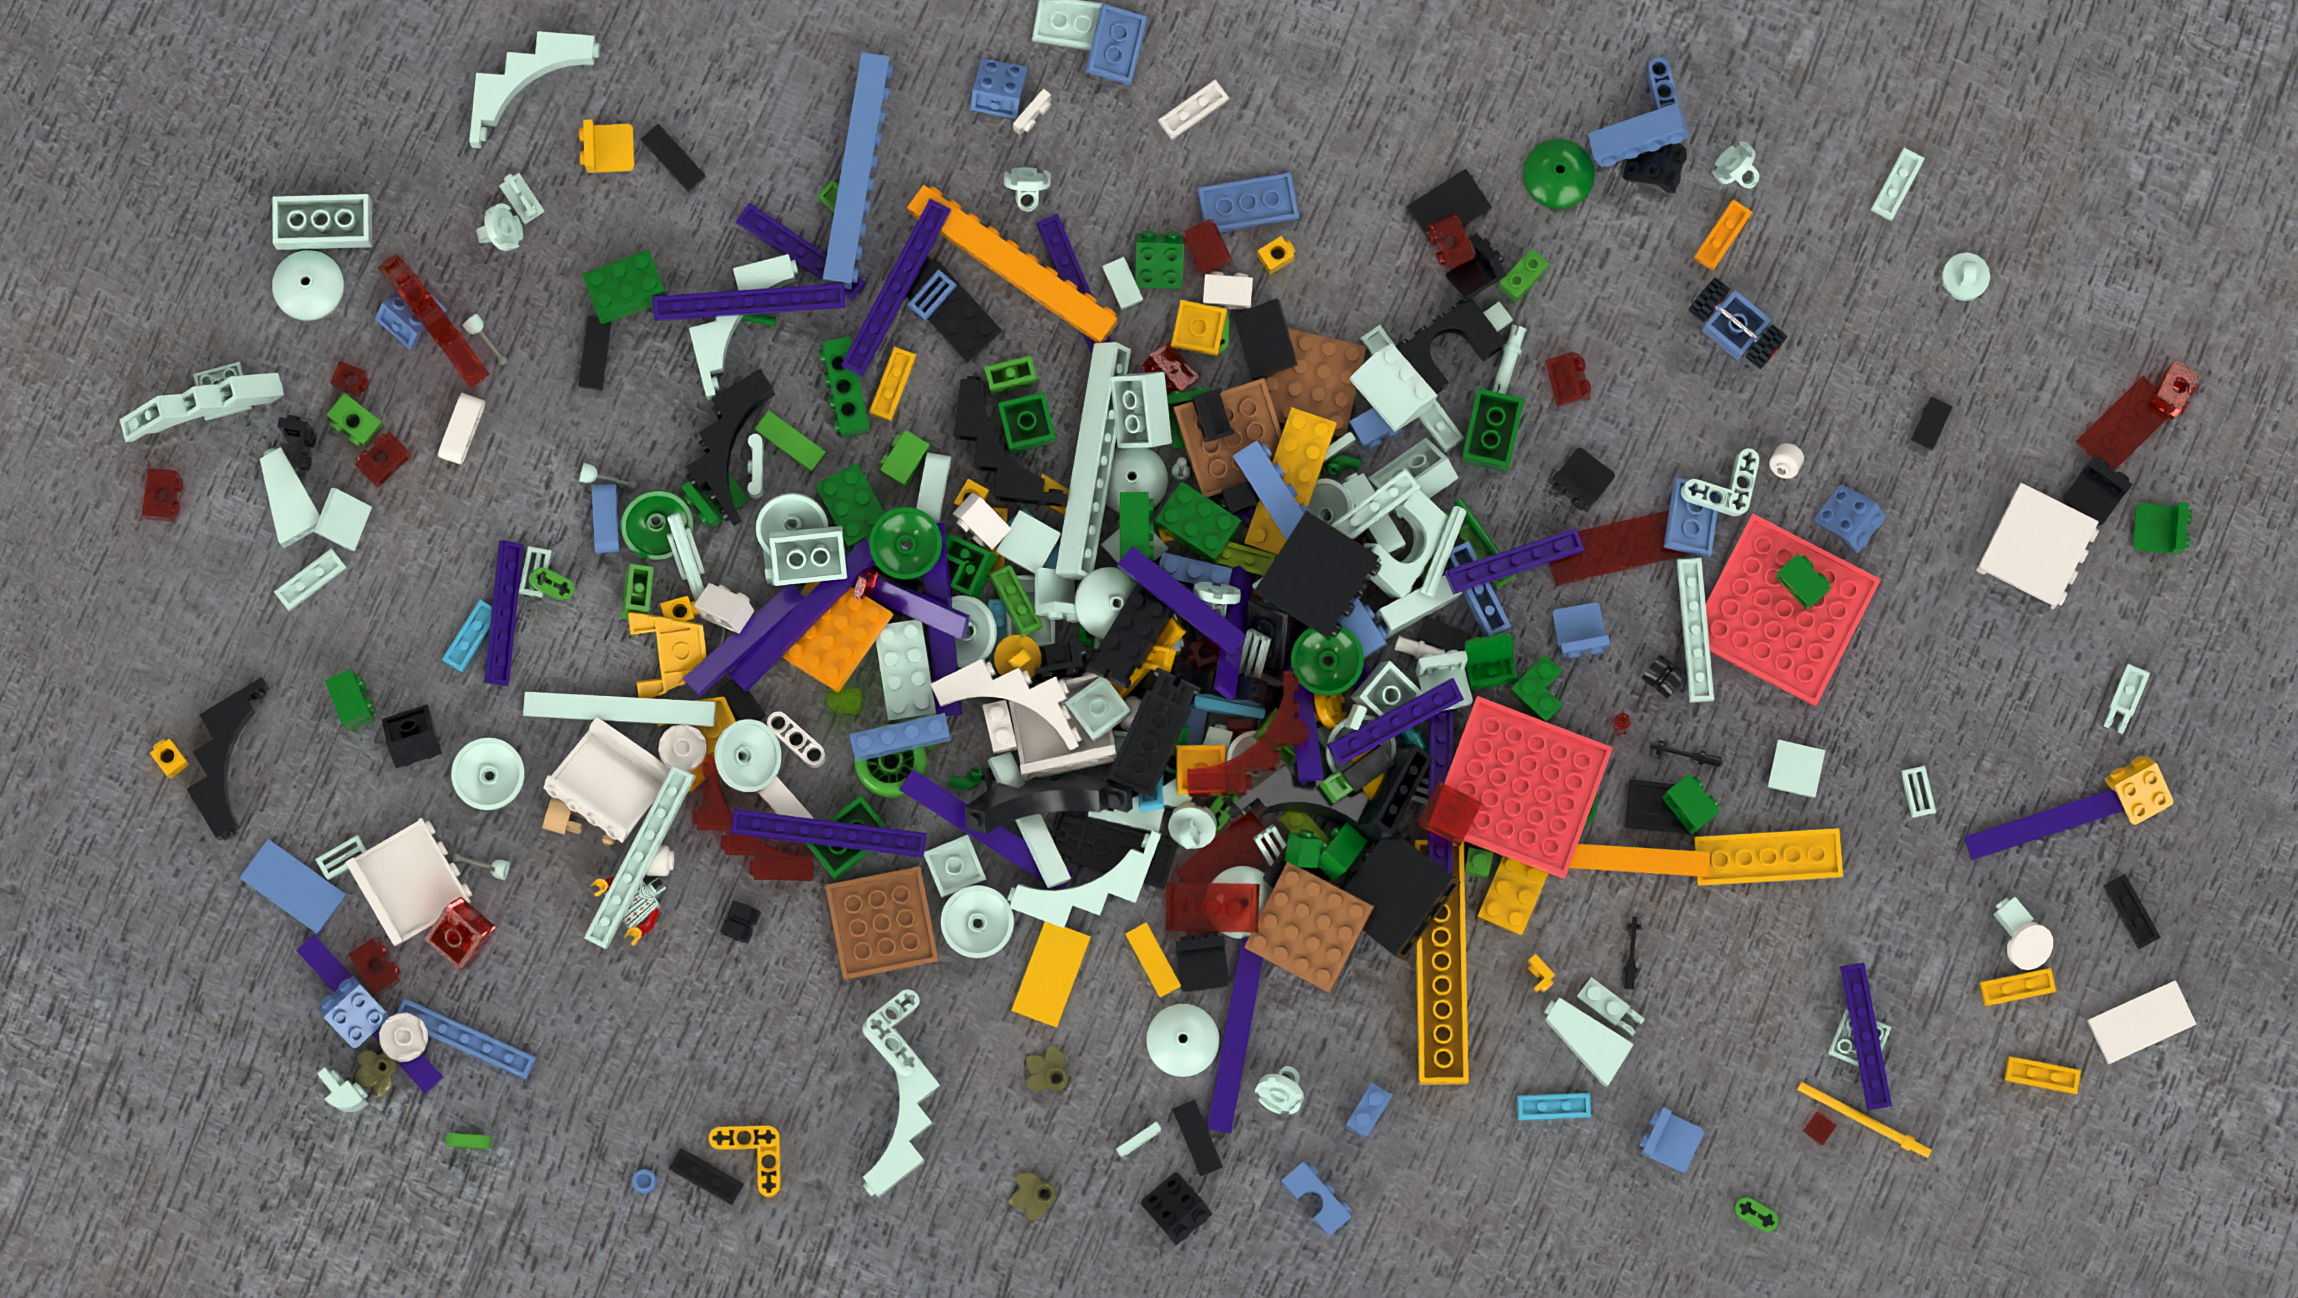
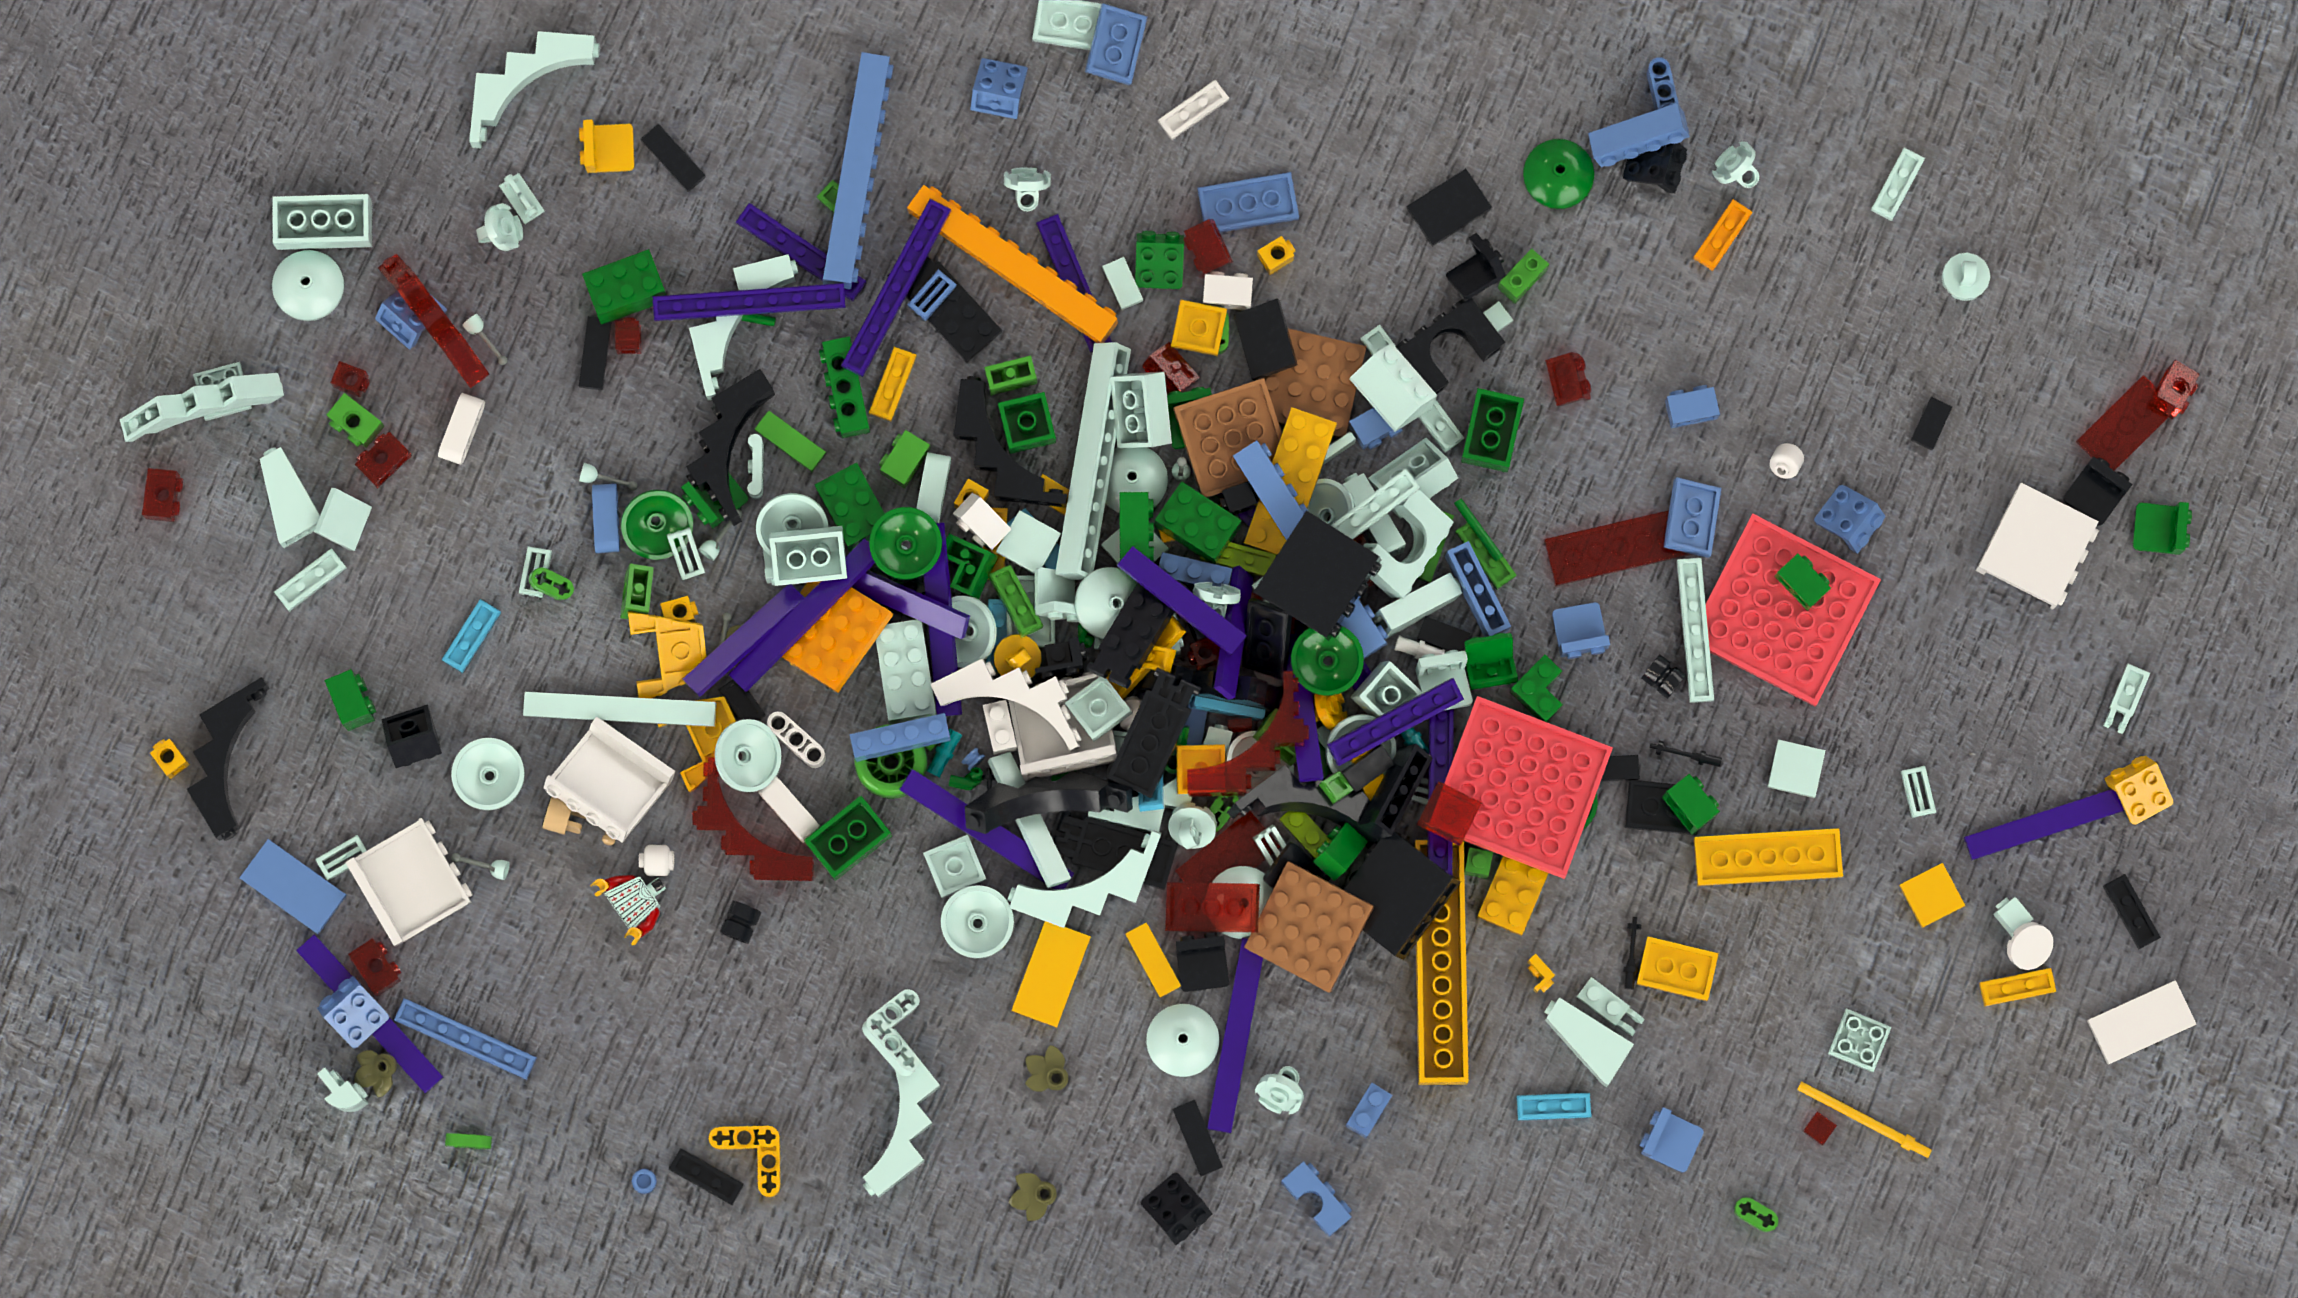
black bracket [277,415,317,476] -> none
white tile [379,1013,428,1062] -> none
clear red brick [424,896,497,970] -> none
dark purple tile [484,540,524,687] -> none
light aqua tile [584,765,696,950] -> none
white tile [658,725,707,772] -> none
light aqua axle [668,513,705,603] -> none
white brick [694,583,754,634] -> none
dark purple tile [731,809,927,858] -> none
medium nougat plate [825,866,939,980] -> none
clear neon green brick [826,687,863,716] -> none
clear red tile [853,569,878,600] -> none
white plate [1013,89,1051,136] -> none
light aqua tile [1116,1121,1161,1158] -> none
black panel [1190,388,1235,442] -> none
light aqua tile [1239,629,1271,679] -> none
green brick [1284,830,1322,868] -> none
green arm [1326,454,1361,475] -> none
light aqua tile [1344,704,1367,730] -> none
light aqua axle [1421,506,1466,597] -> none
clear red brick [1426,213,1475,269] -> none
dark purple tile [1444,528,1585,595] -> none
light aqua pin [1491,325,1526,394] -> none
black bracket [1549,448,1615,513] -> none
light orange tile [1569,844,1710,877] -> none
clear red bar [1612,713,1631,737] -> none
light aqua beam [1681,448,1759,516] -> none
brick [1688,277,1788,369] -> none
dark purple tile [1839,962,1892,1111] -> none
yellow tile [2004,1056,2081,1094] -> none
none -> clear red brick [615,317,641,354]
none -> light aqua hinge [698,509,742,561]
none -> teal pin [927,728,963,778]
none -> medium blue bush [961,747,985,771]
none -> black tile [1601,755,1640,781]
none -> yellow plate [1636,937,1719,1001]
none -> medium blue brick [1665,385,1720,429]
none -> yellow tile [1899,863,1965,928]

